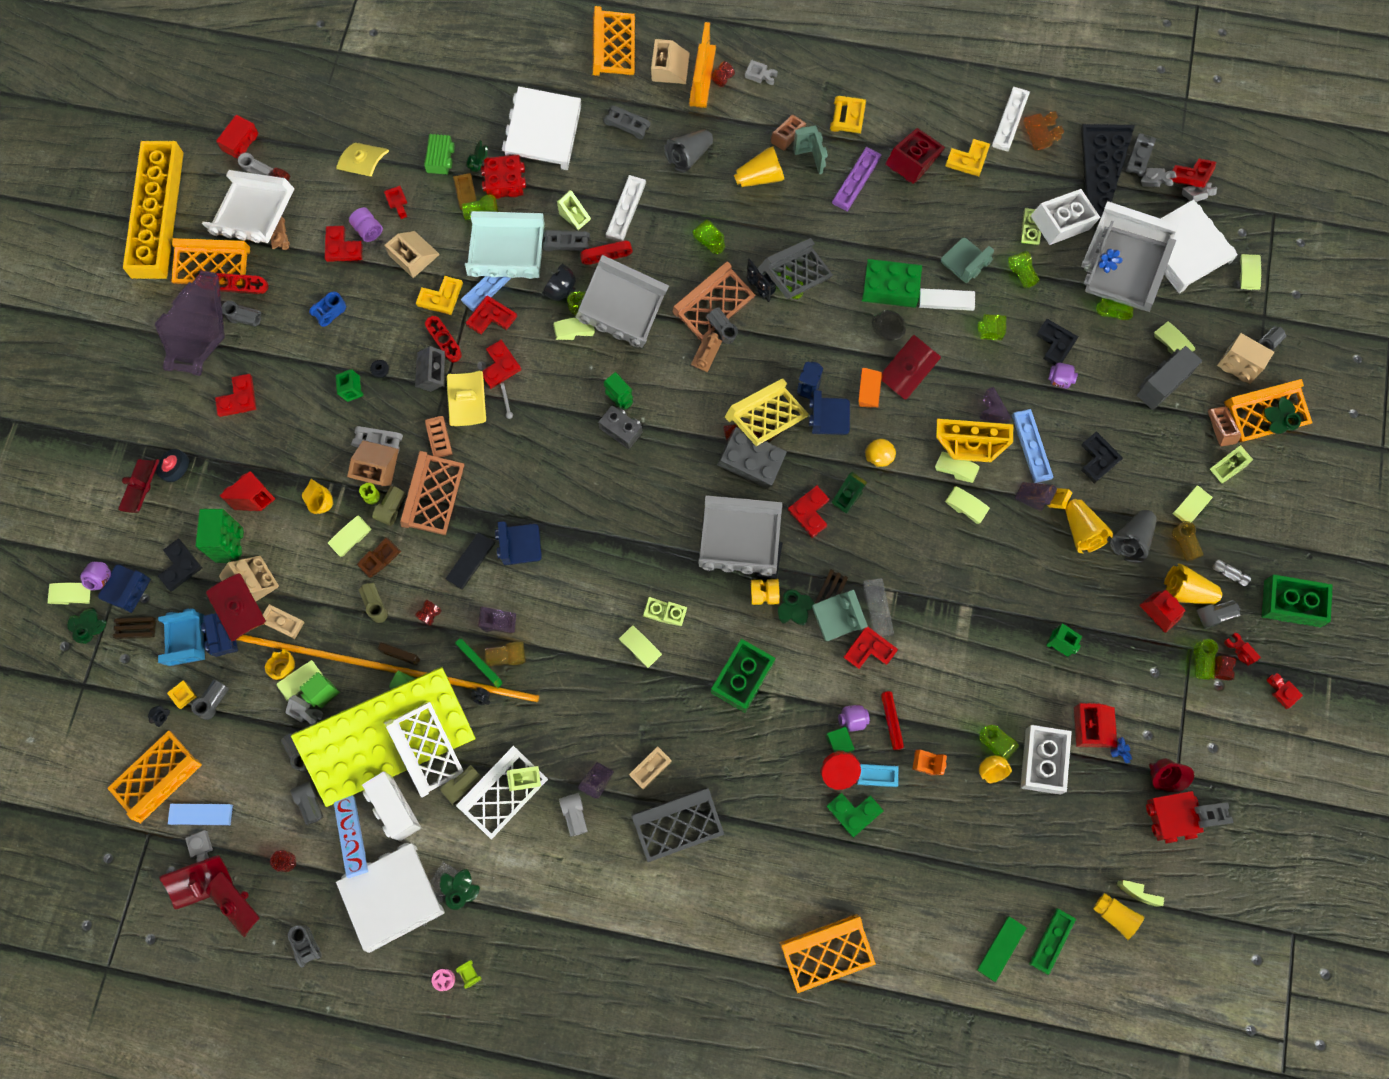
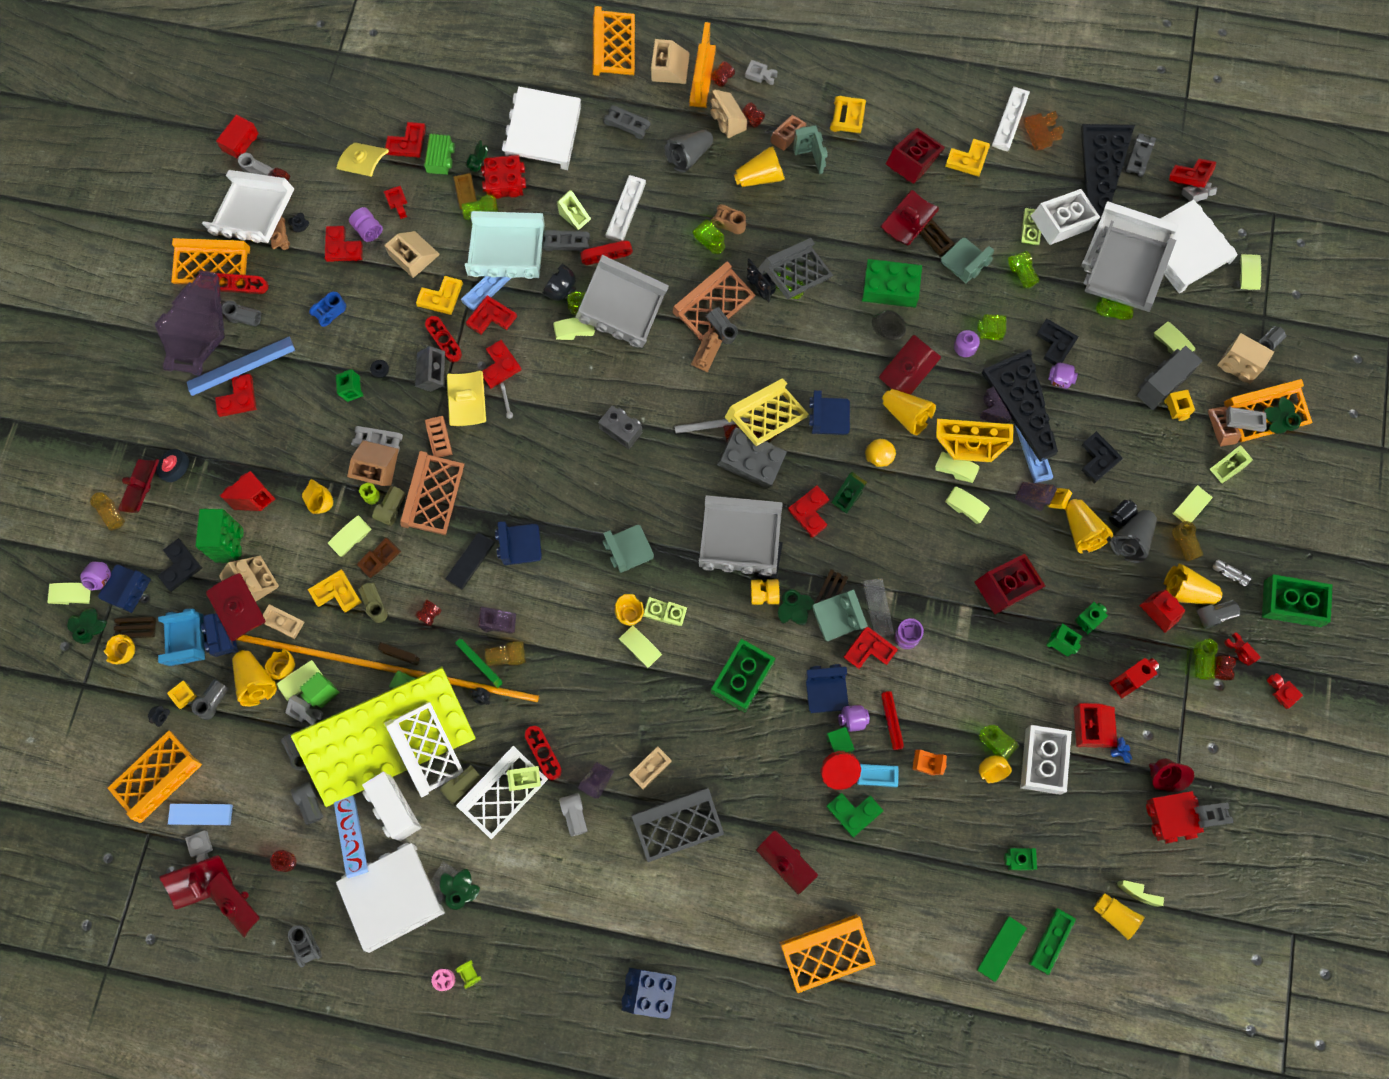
yellow brick [123,141,184,279] -> none
green brick [604,372,633,409] -> none
dark blue brick [797,362,823,399] -> none
medium lavender tile [832,147,882,212] -> none
orange slope [859,368,882,407] -> none
white tile [919,288,975,311] -> none
blue plant [1098,249,1123,273] -> none
light grey plate [1141,168,1177,187] -> none
none -> clear yellow piece [90,492,125,531]
none -> yellow hair [104,634,135,665]
none -> medium blue tile [187,337,295,395]
none -> yellow cone [232,650,277,707]
none -> black plate [288,213,309,232]
none -> yellow plate [308,569,362,612]
none -> red plate [385,122,426,158]
none -> red beam [525,726,562,780]
none -> sand green bracket [602,525,654,573]
none -> yellow hair [614,594,644,626]
none -> dark blue bracket [621,967,676,1019]
none -> light grey bar [675,417,749,433]
none -> tan slope [711,90,747,138]
none -> medium nougat piece [711,204,746,234]
none -> clear red wheel [742,102,765,128]
none -> dark red shield [756,830,818,895]
none -> dark blue bracket [805,664,849,713]
none -> dark red shield [880,190,939,246]
none -> yellow cone [882,389,936,436]
none -> medium lavender wheel [895,618,924,649]
none -> dark brown tile [919,219,955,256]
none -> medium lavender head [954,330,980,357]
none -> dark red slope [974,554,1046,615]
none -> black wing [982,349,1058,462]
none -> green brick [1004,848,1037,871]
none -> green brick [1074,602,1108,634]
none -> black brick [1109,500,1138,528]
none -> red torso [1109,658,1159,699]
none -> yellow brick [1164,390,1195,421]
none -> light grey tile [1226,407,1266,432]

